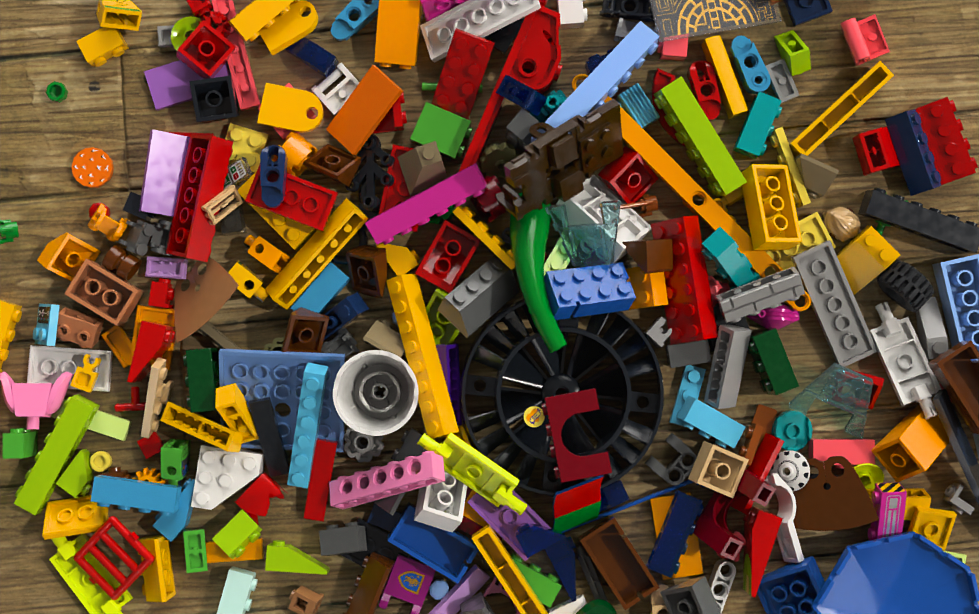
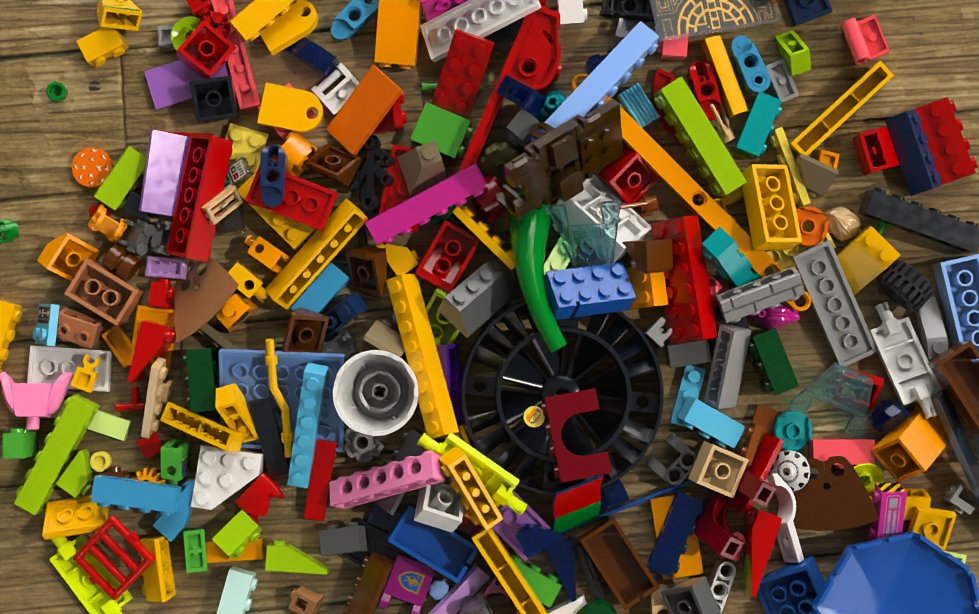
none -> lime brick [94,145,147,210]
none -> light orange torso [214,292,258,333]
none -> yellow bar [265,339,294,458]
none -> yellow brick [438,446,503,531]
none -> tan plant [710,97,735,144]
none -> orange tile [796,206,829,247]
none -> light orange tile [817,149,840,169]
none -> clear blue slope [868,400,911,432]

